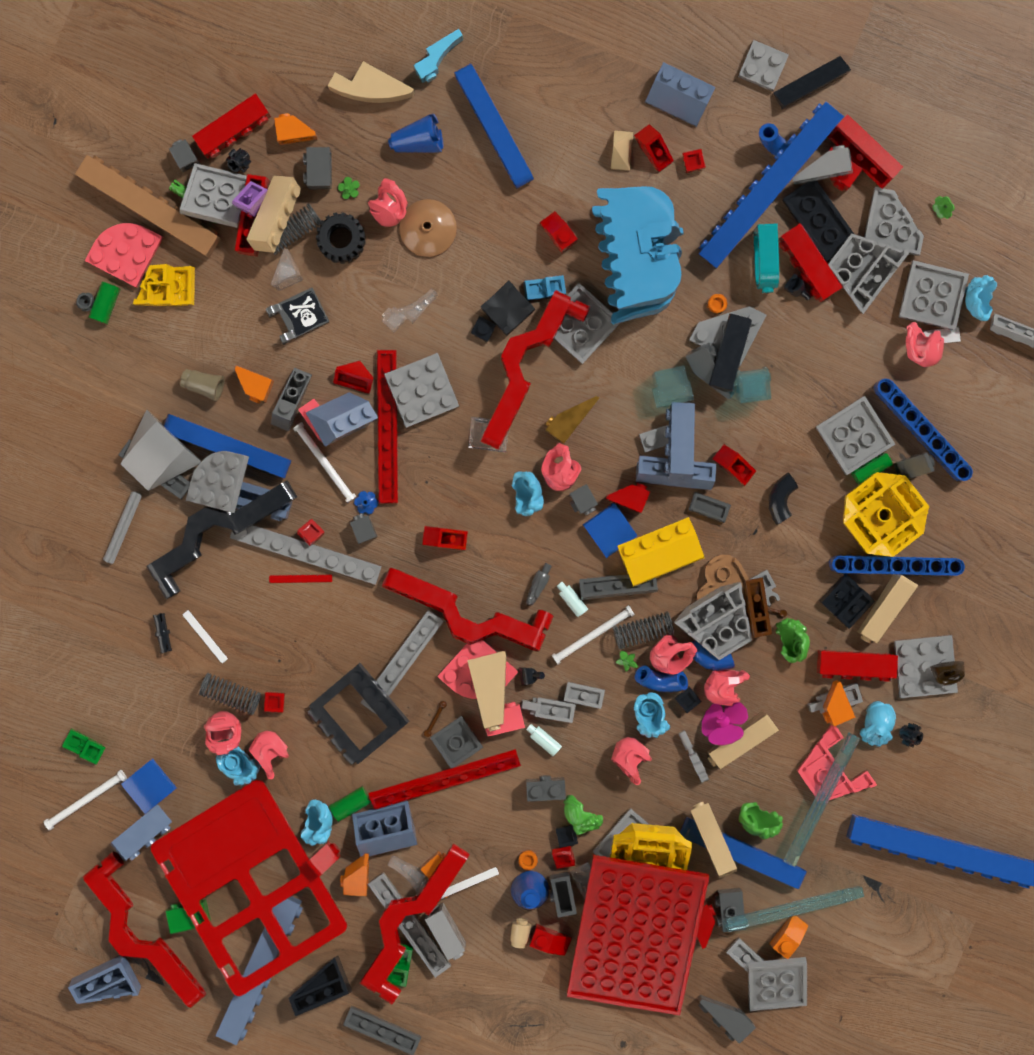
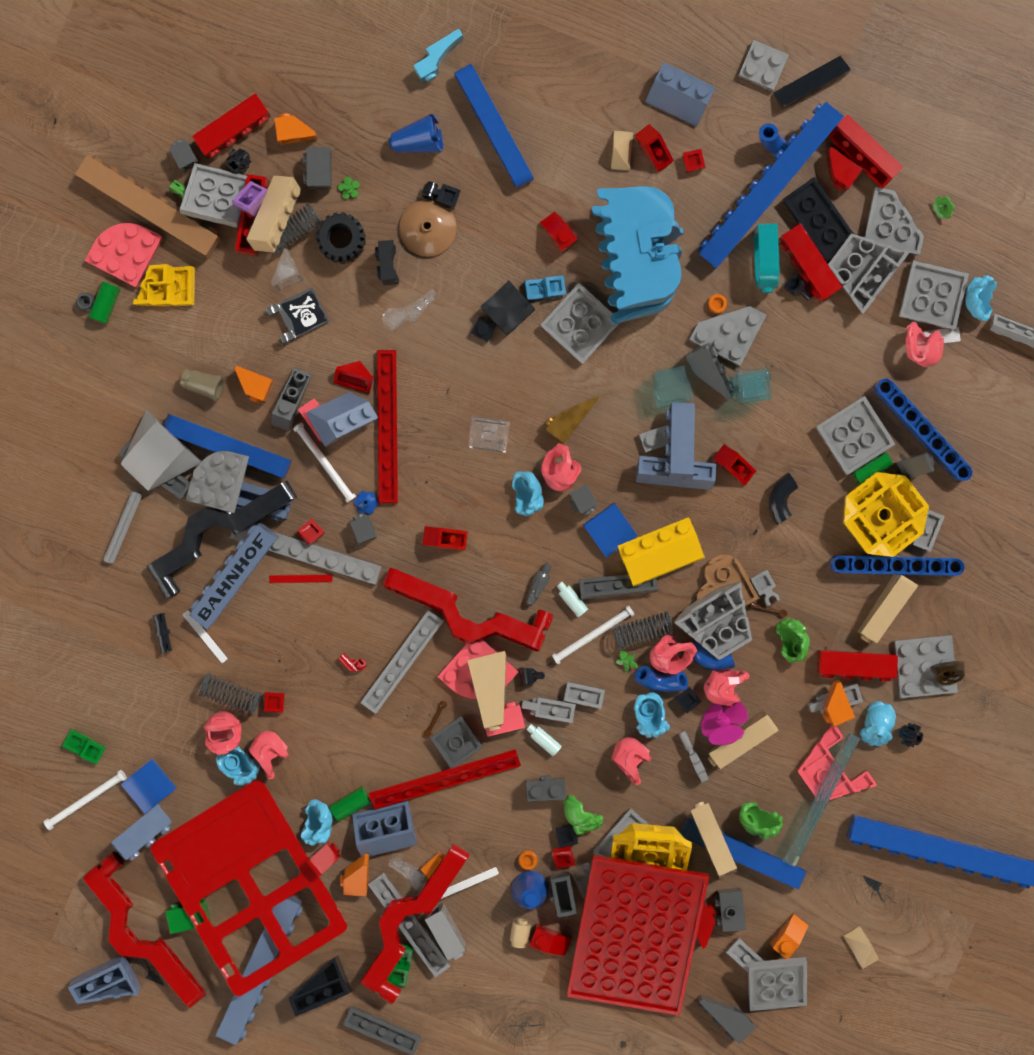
black hinge [307,663,410,765] -> none
tan slope [328,61,415,103] -> none
coral helmet [368,178,408,227] -> none
light grey plate [384,353,459,428] -> none
red beam [481,290,590,450] -> none
red slope [605,483,650,513] -> none
dark grey tile [688,492,731,523] -> none
black slope [709,313,752,392] -> none
clear light blue piece [724,886,864,932] -> none
reddish brown slope [743,577,772,638] -> none
light grey slope [793,145,853,184] -> none
black slope [819,573,875,629] -> none
none -> sand blue brick [189,523,279,629]
none -> red arm [338,653,366,672]
none -> black brick [375,240,399,285]
none -> black plate [422,181,461,210]
none -> tan slope [843,926,879,969]
none -> light grey plate [911,510,945,552]

